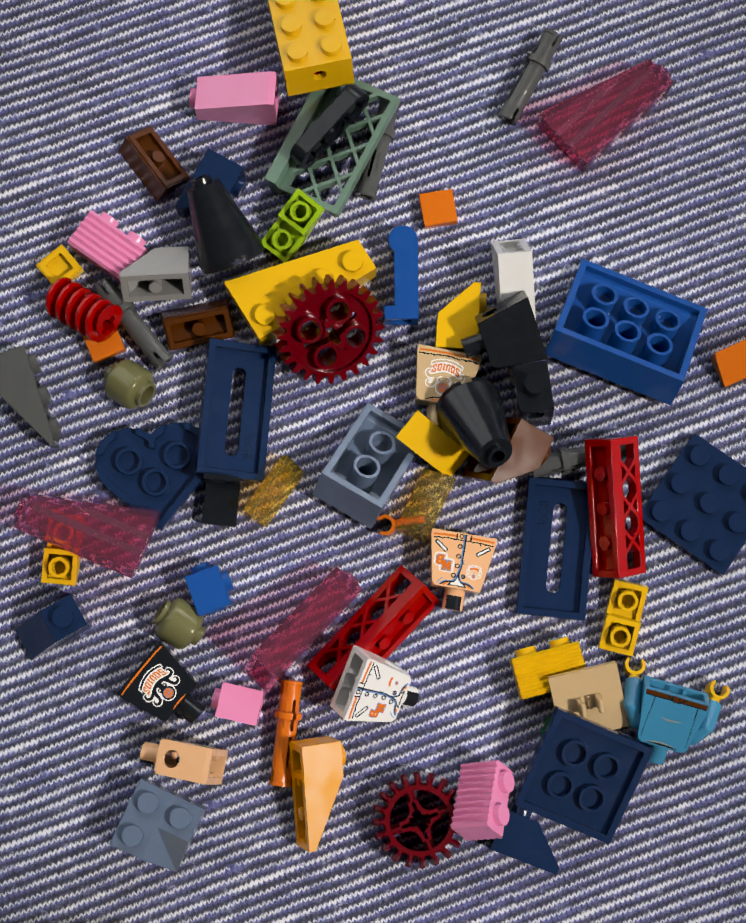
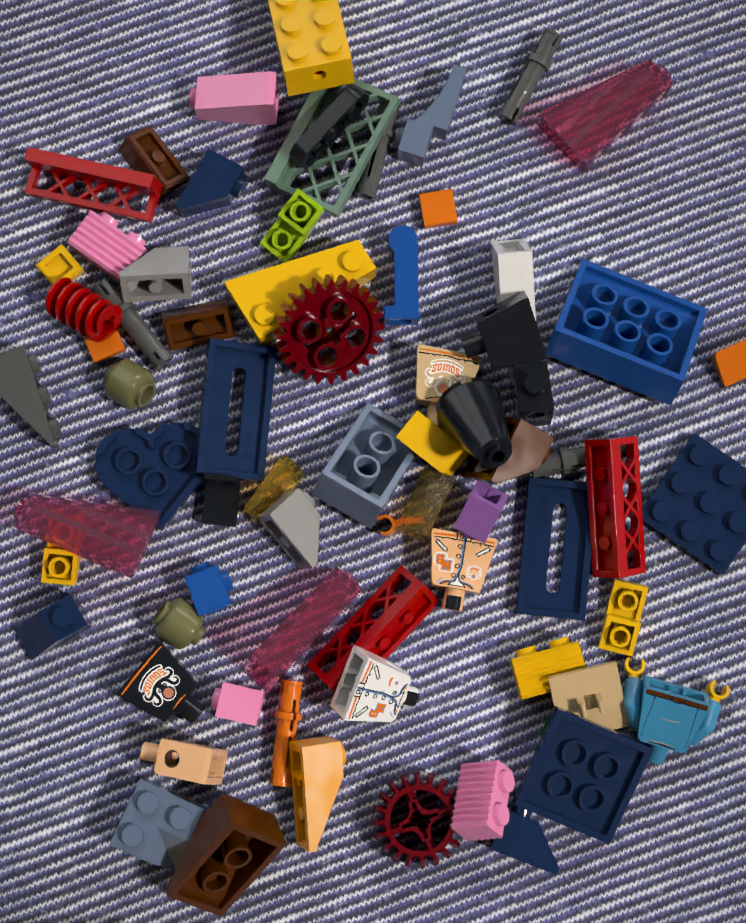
black cone [186,174,264,274] -> none
yellow slope [435,282,487,353] -> none
none -> red fence [24,147,163,224]
none -> reddish brown slope [166,793,287,917]
none -> light grey slope [257,488,320,570]
none -> sand blue slope [393,64,467,167]
none -> medium lavender slope [453,480,509,544]

